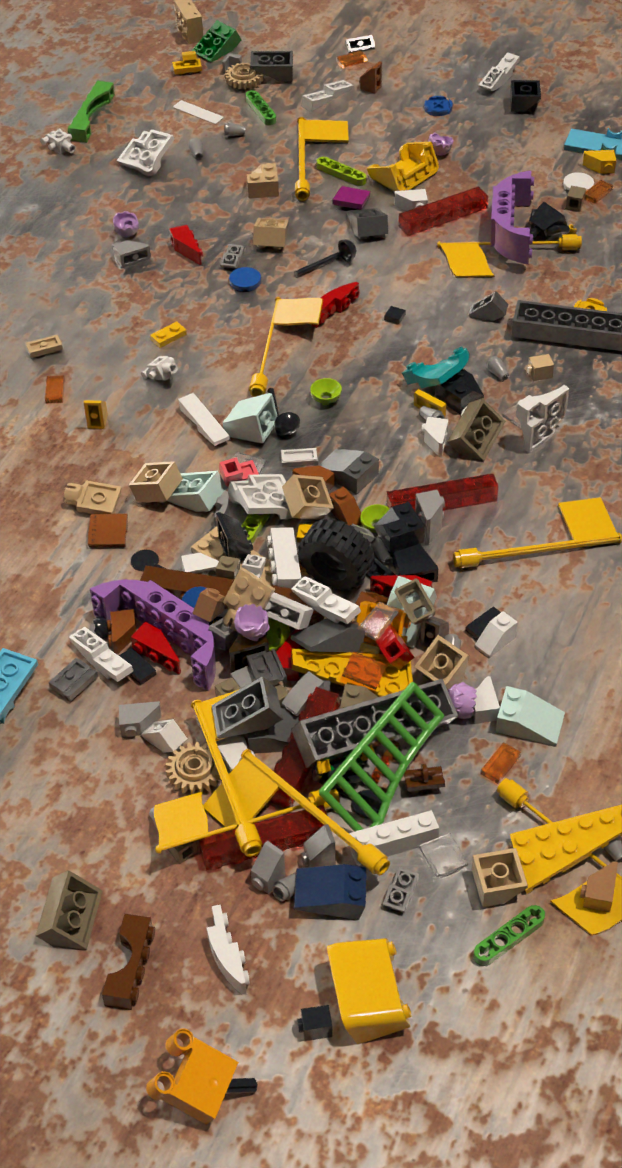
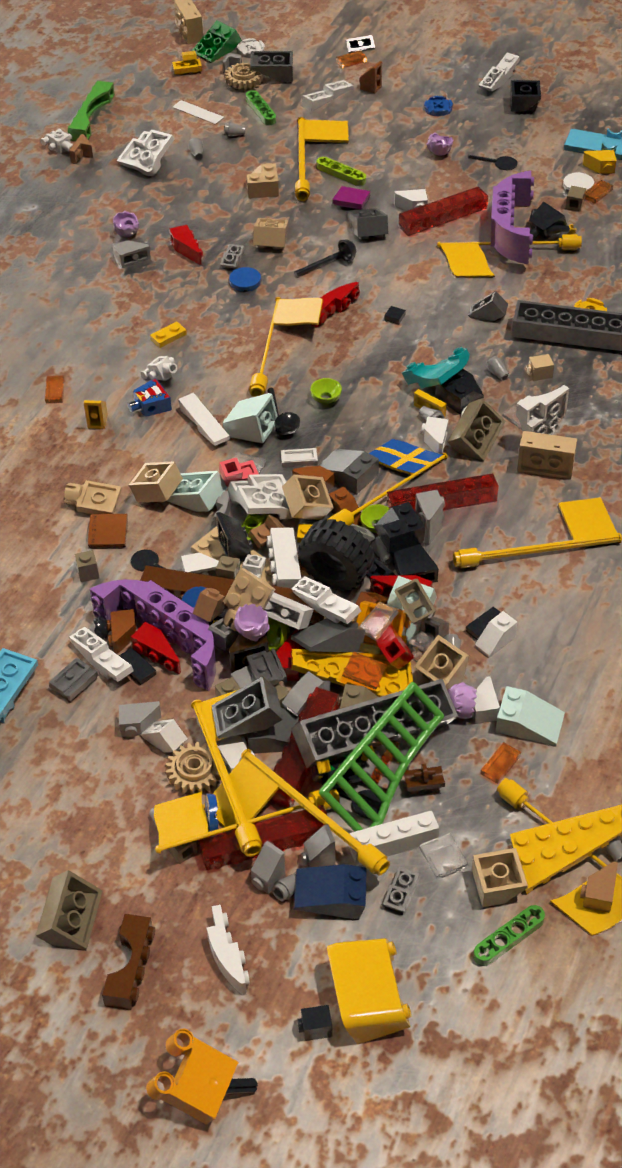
tan plate [26,334,63,358] -> none
yellow windscreen [367,141,439,192] -> none
none -> medium nougat slope [69,134,93,164]
none -> dark tan brick [75,550,99,583]
none -> blue torso [127,378,172,417]
none -> blue tile [205,794,218,837]
none -> white tile [237,38,265,58]
none -> medium nougat slope [248,515,285,548]
none -> flag [327,439,448,526]
none -> clear brick [408,630,435,662]
none -> black piece [468,155,517,171]
none -> tan piece [517,431,577,479]

